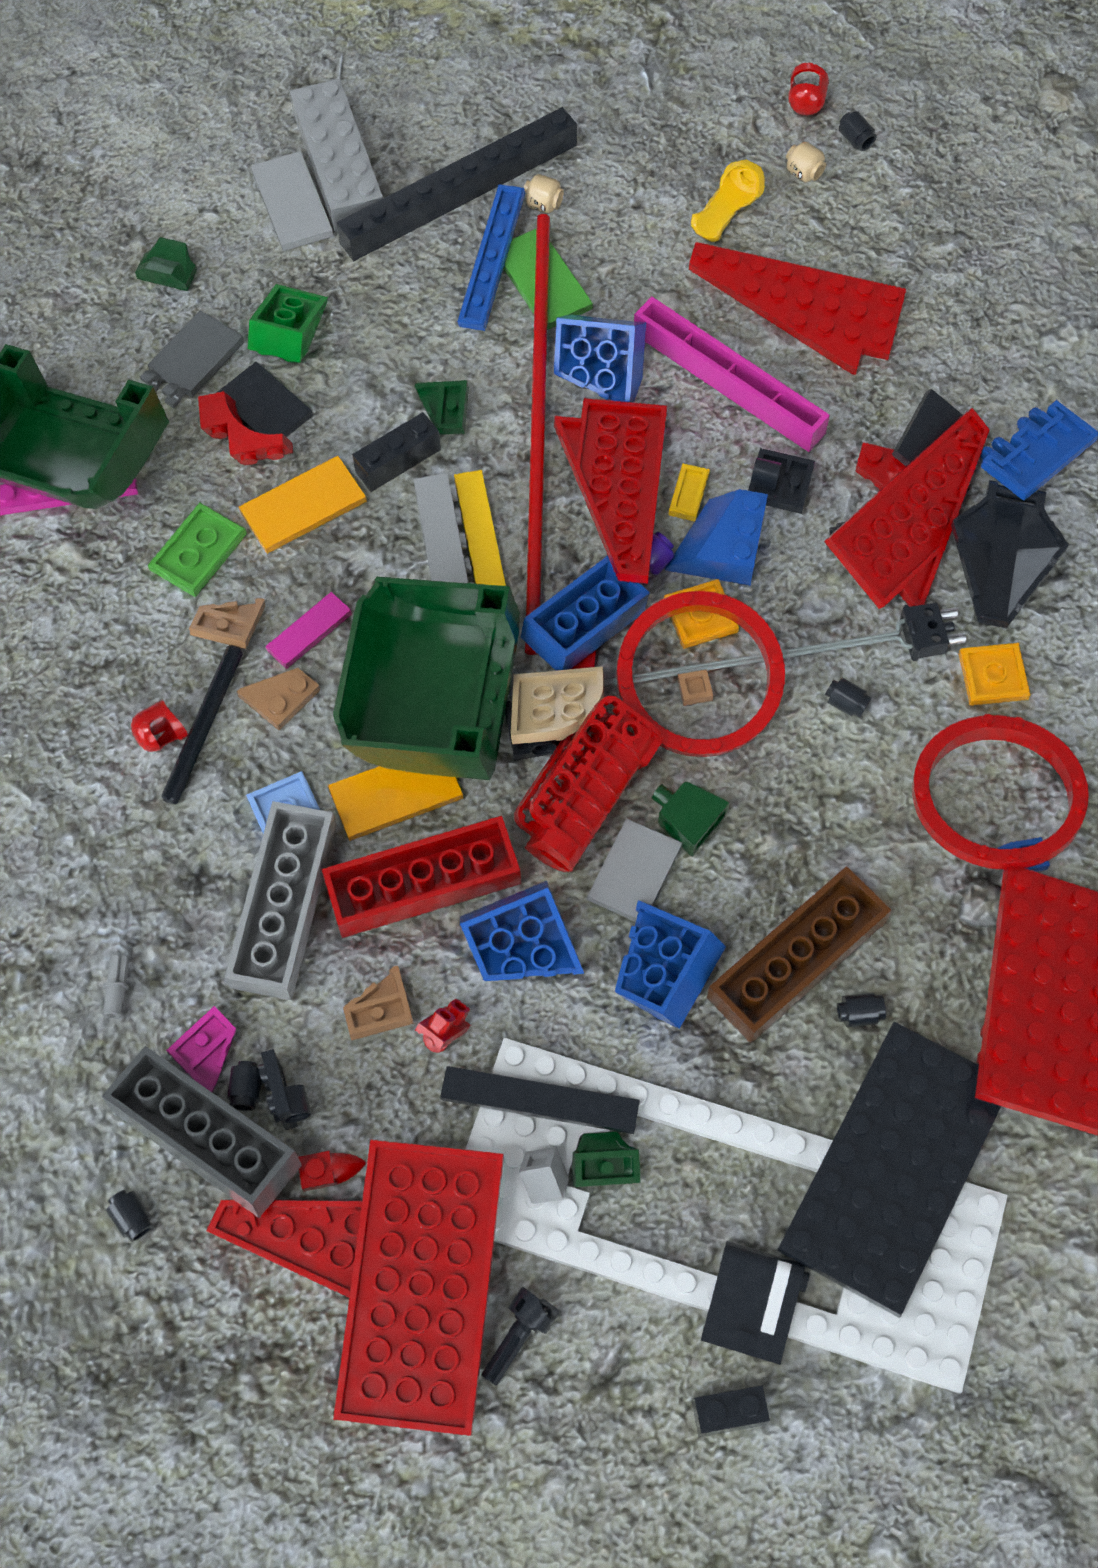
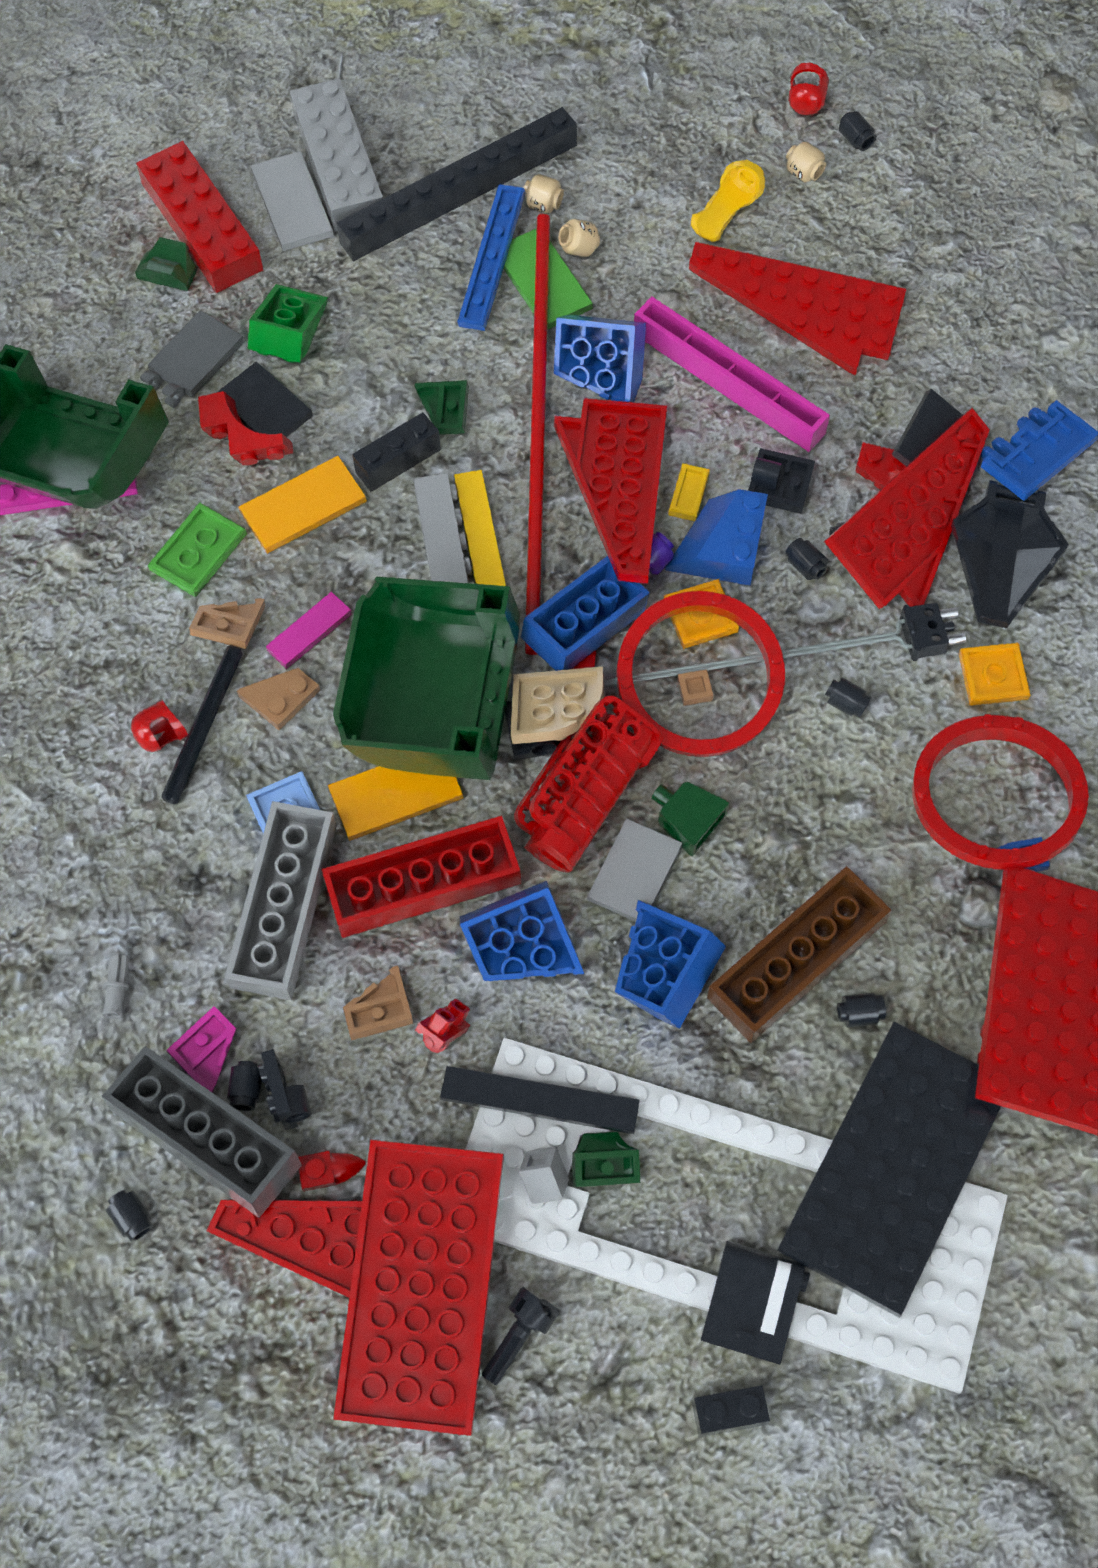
none -> red brick [136,141,263,293]
none -> tan head [558,219,600,257]
none -> black brick [785,538,828,580]

